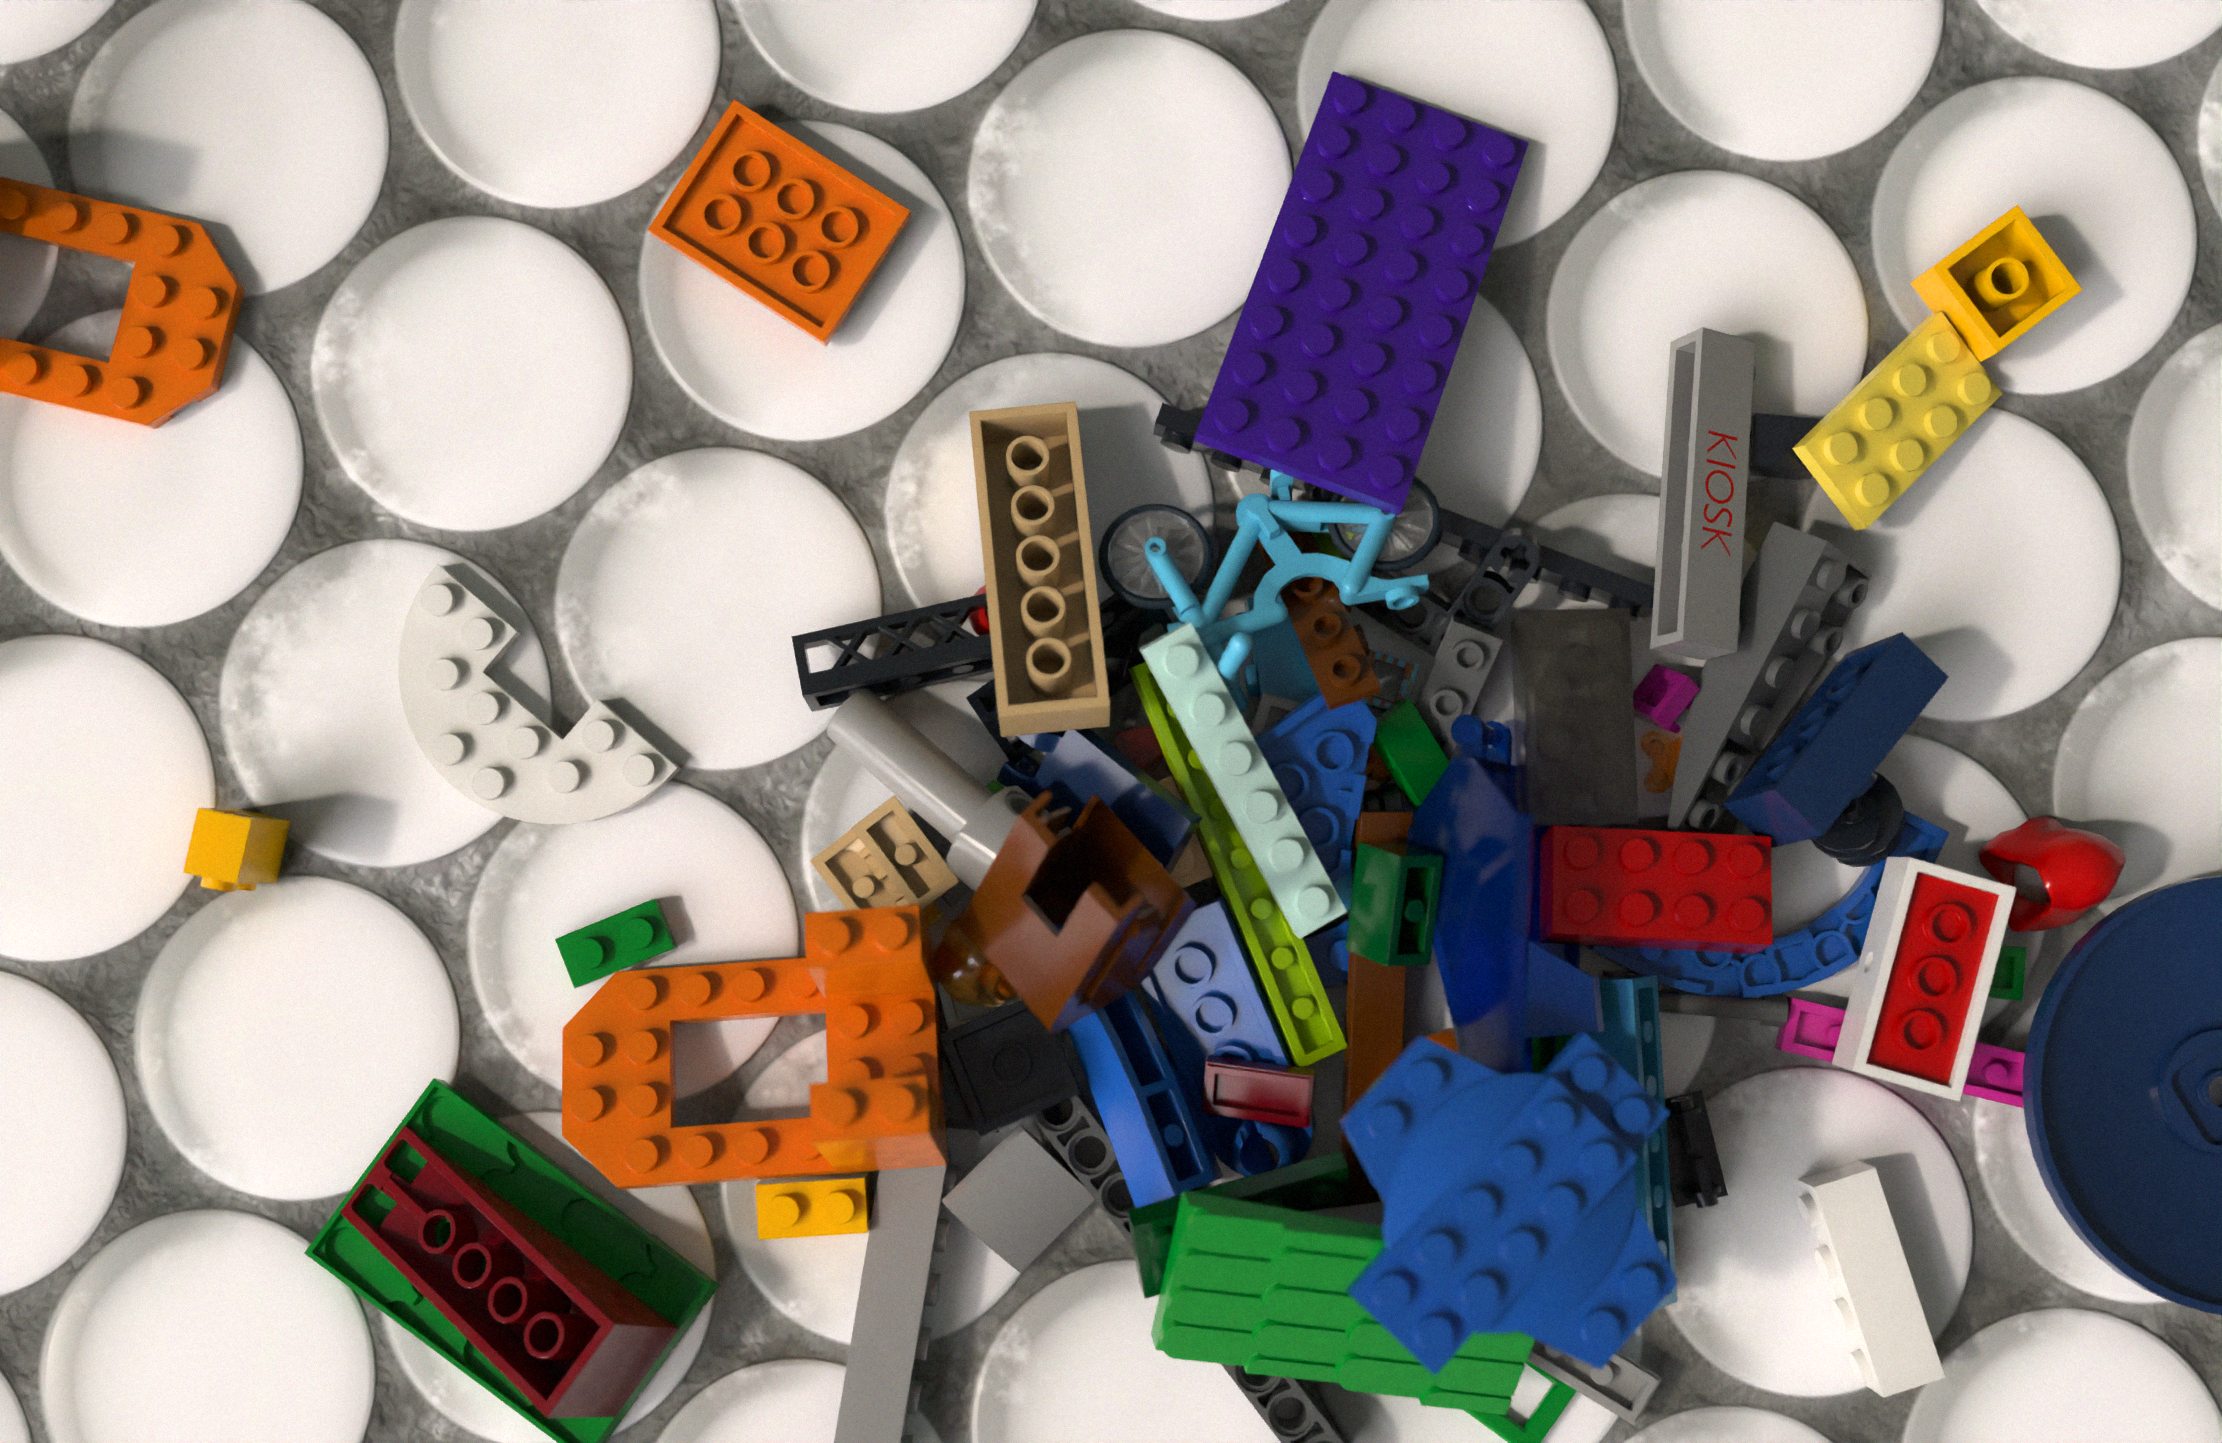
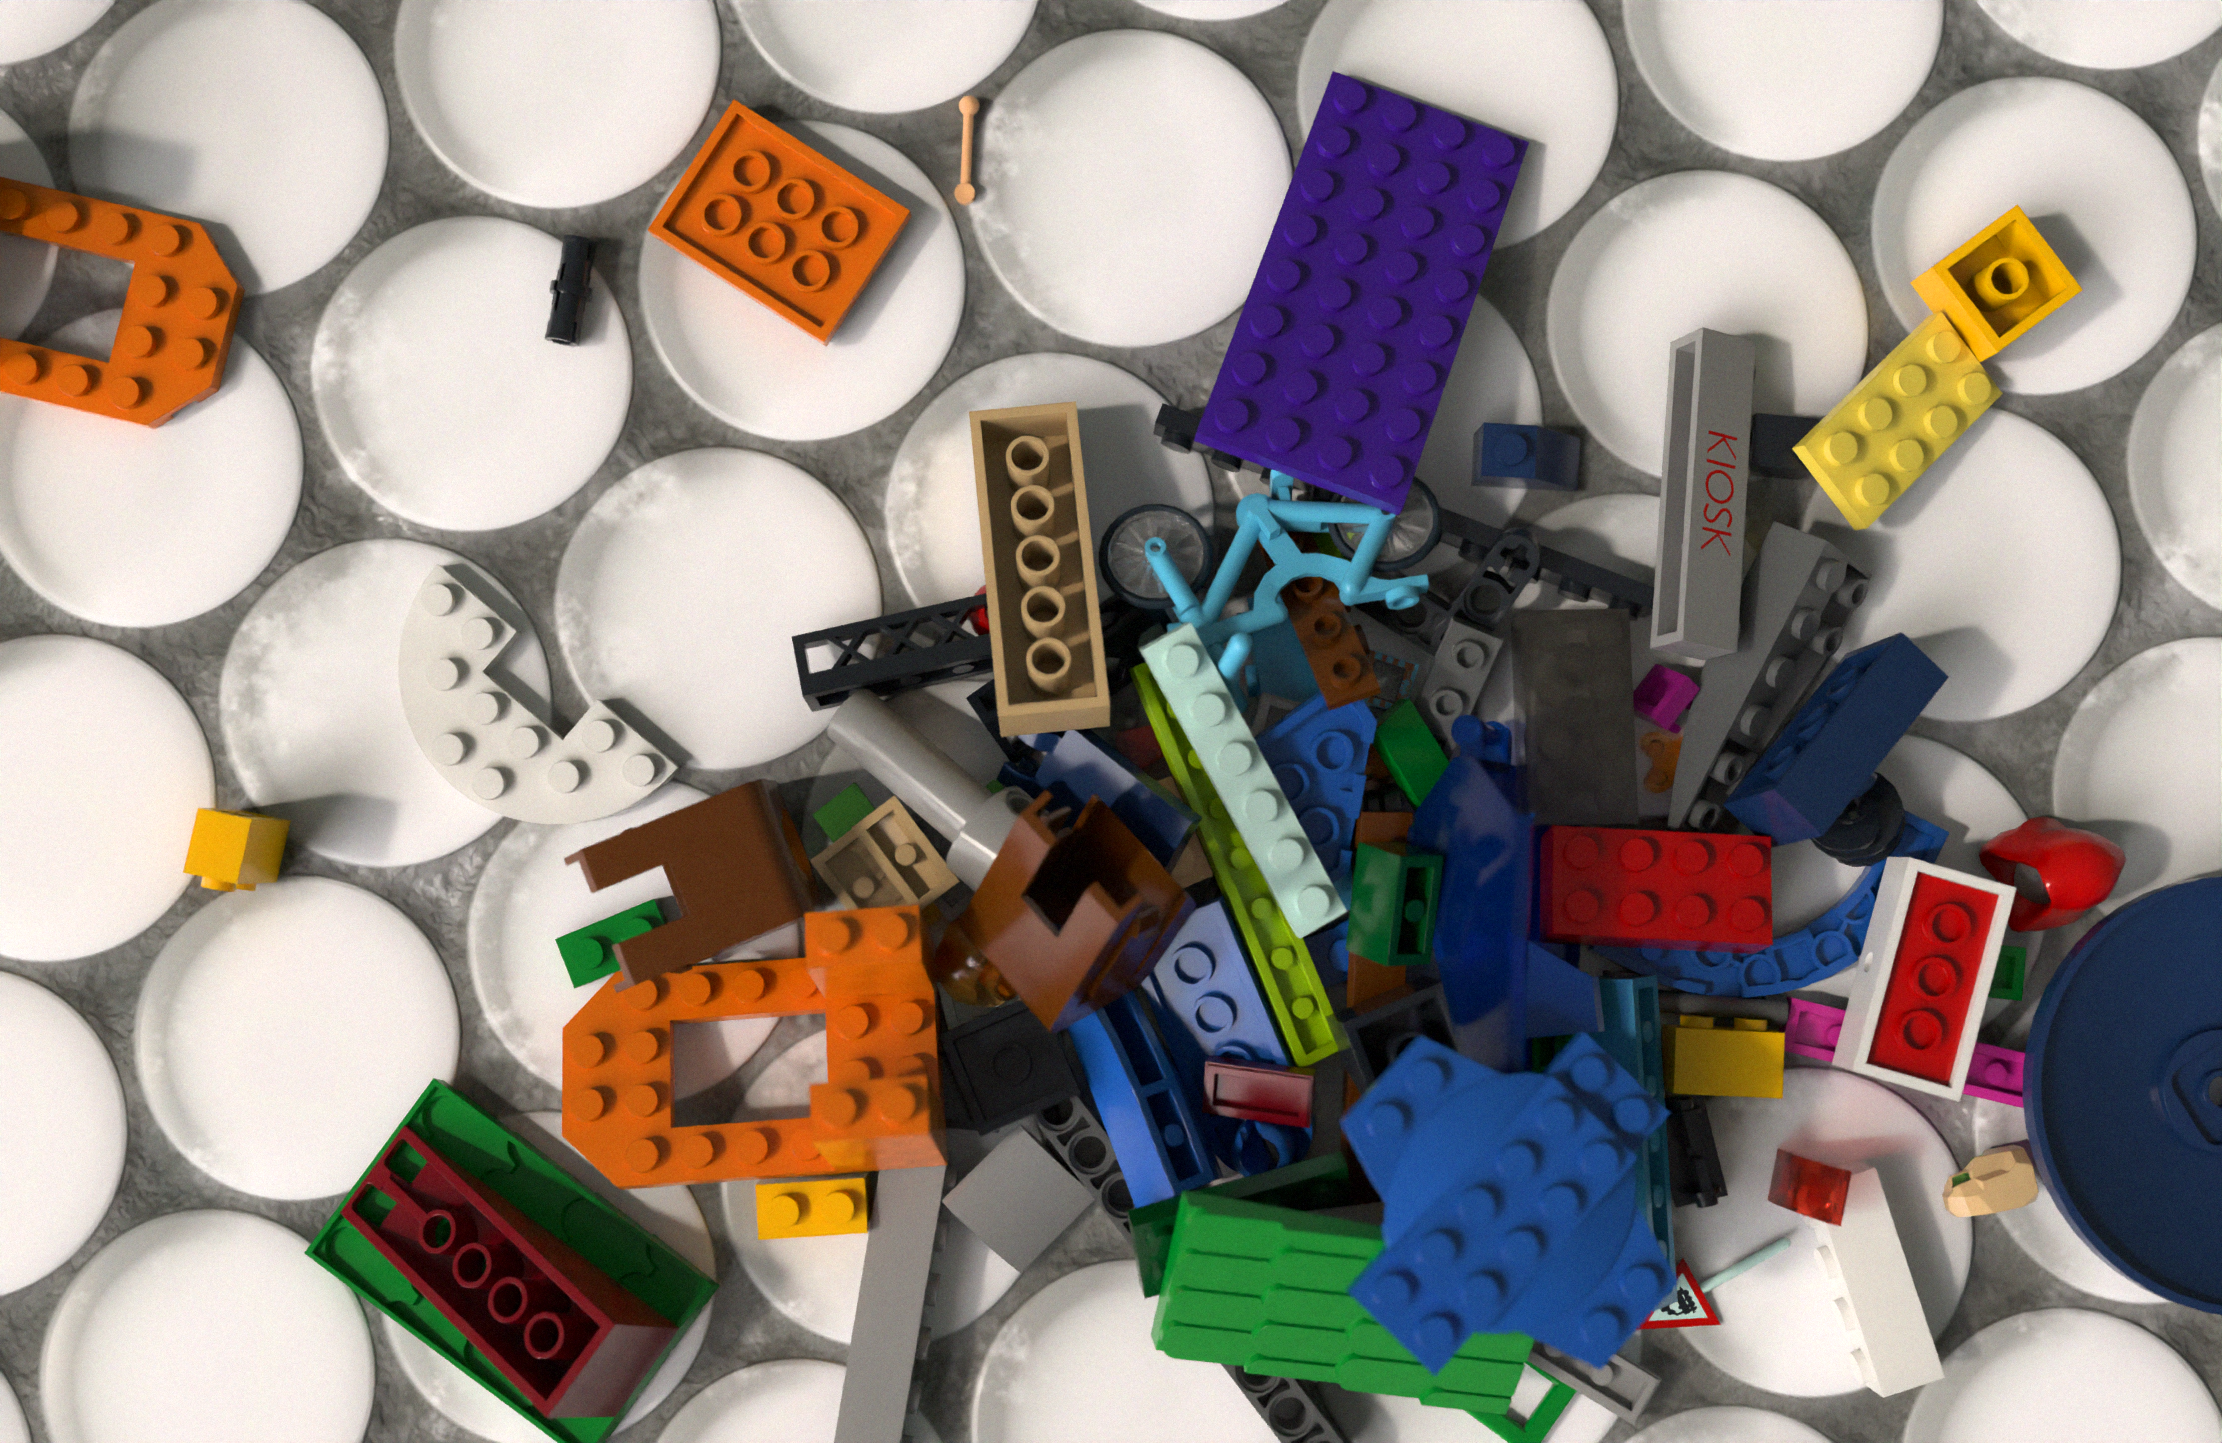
none -> black pin [544,235,598,347]
none -> reddish brown piece [564,778,828,993]
none -> bright green tile [812,782,876,843]
none -> light nougat hinge [954,95,979,206]
none -> black slope [1326,976,1474,1096]
none -> dark blue slope [1471,423,1580,492]
none -> piece [1637,1237,1791,1330]
none -> yellow brick [1662,1015,1785,1099]
none -> clear red slope [1767,1148,1852,1226]
none -> tan rock [1942,1144,2039,1217]

